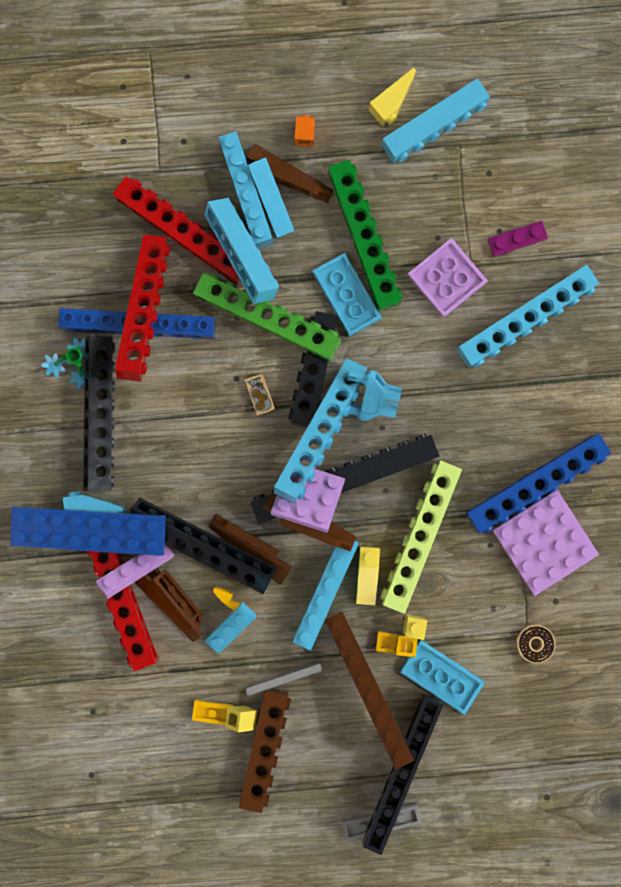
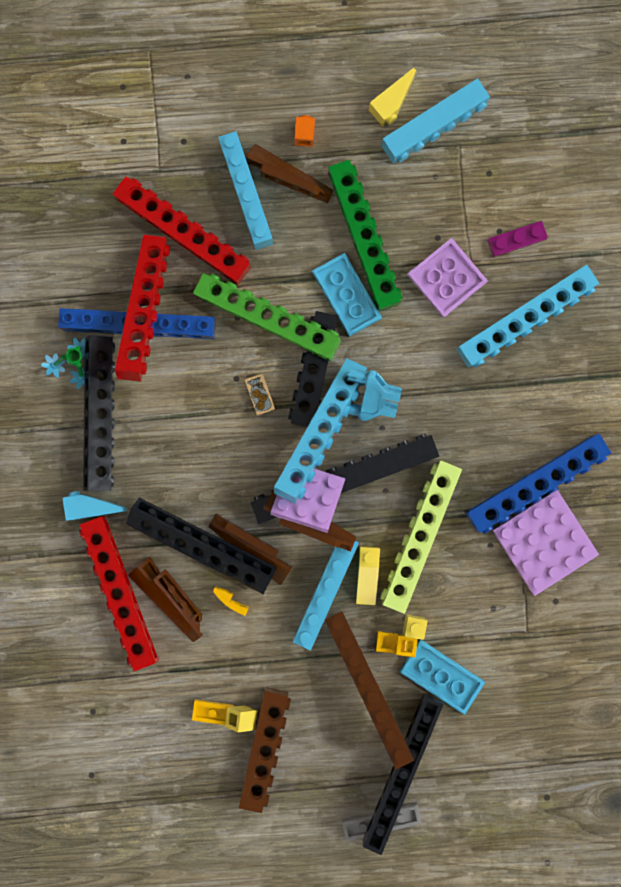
blue plate [10,506,166,556] -> none
lavender plate [96,545,174,599] -> none
medium azure brick [204,198,279,304] -> none
medium azure plate [204,602,257,654] -> none
light grey tile [246,660,322,696] -> none
medium azure tile [248,157,294,238] -> none
tile [516,624,556,664] -> none

